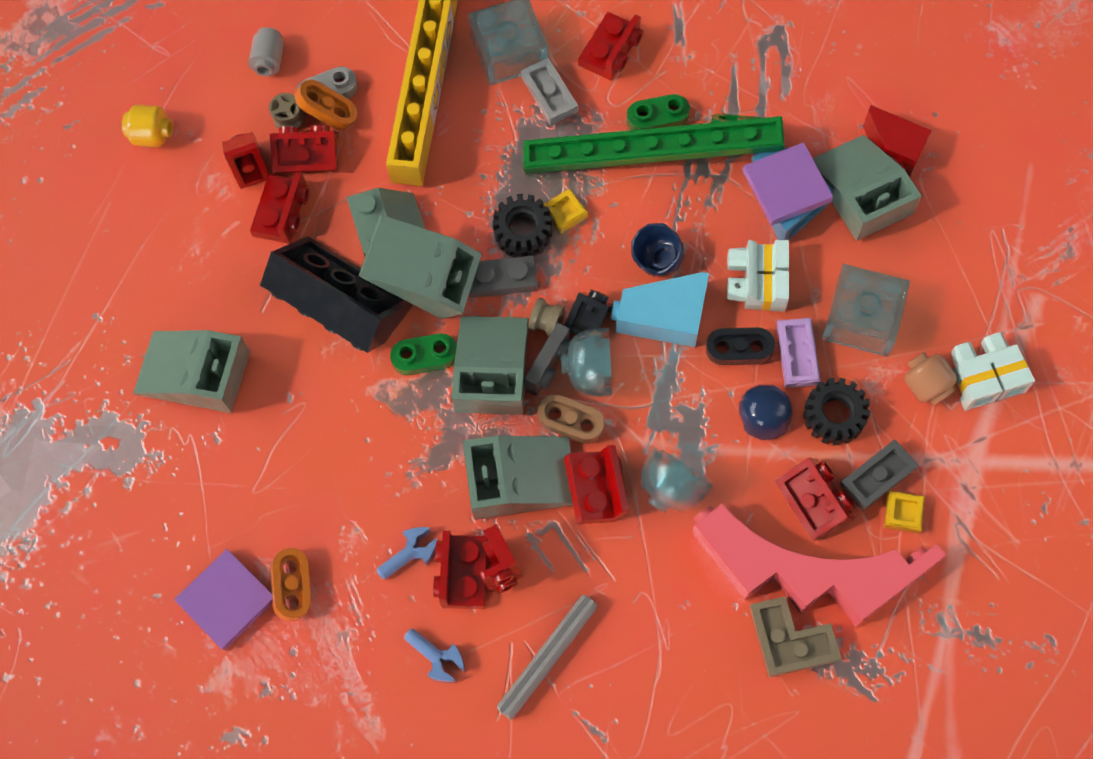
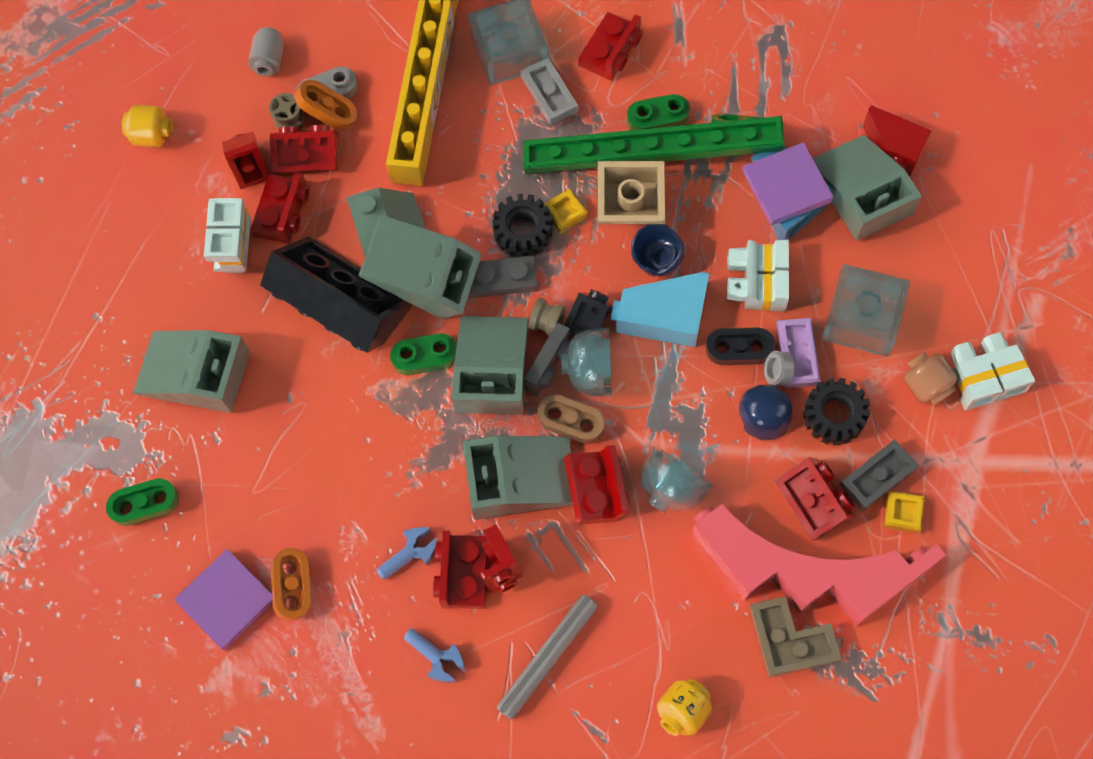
none -> green plate [106,478,179,526]
none -> light aqua hips [203,198,251,274]
none -> tan slope [598,161,665,224]
none -> yellow head [657,679,712,736]
none -> light grey tile [764,351,795,386]

